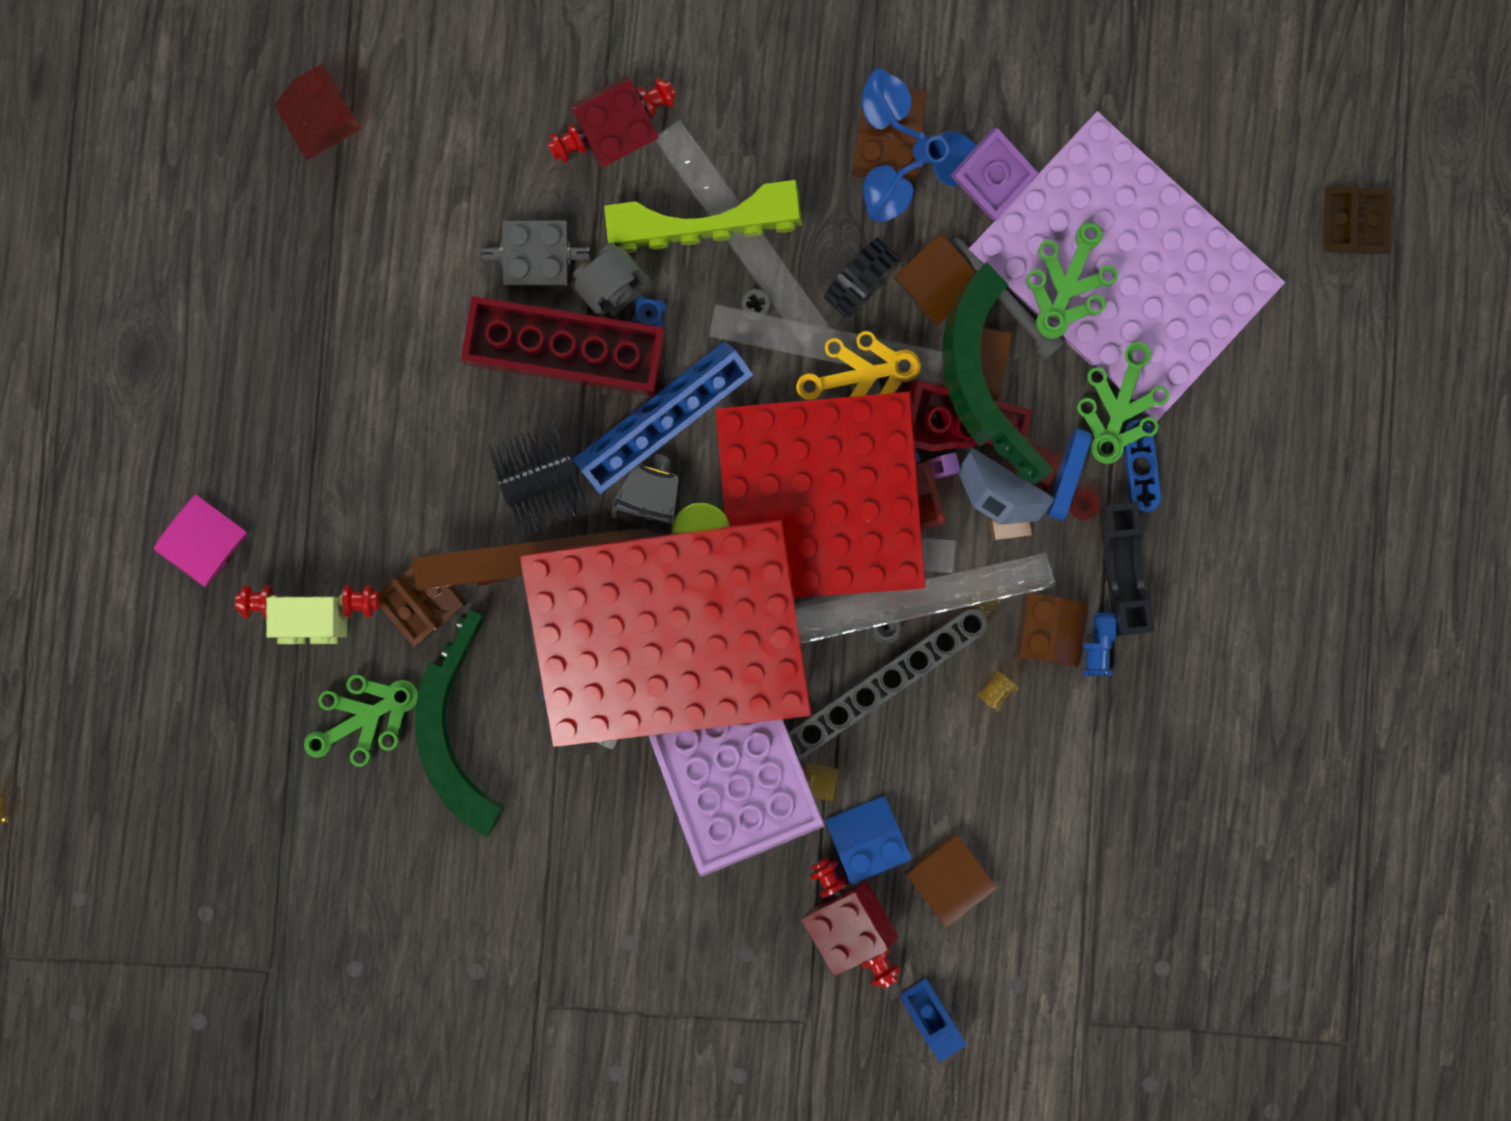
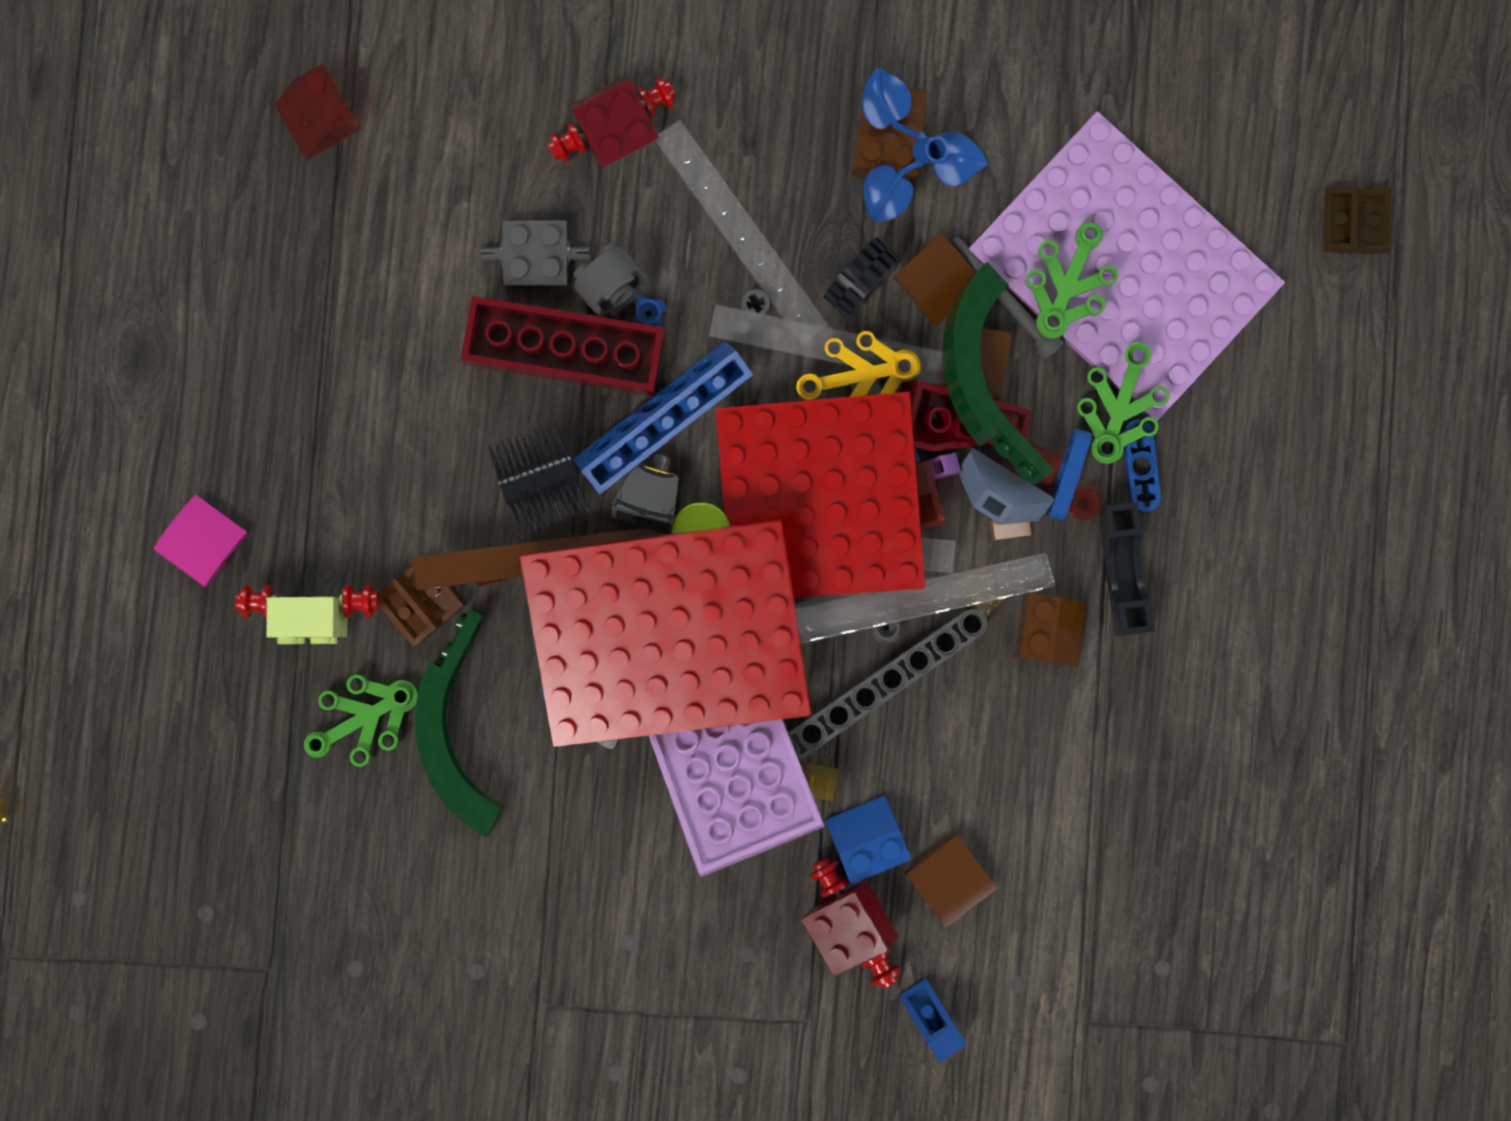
lime arch [604,180,802,253] -> none
medium lavender plate [950,128,1038,220] -> none
clear yellow bush [976,670,1019,712] -> none
blue connector [1083,613,1116,676] -> none

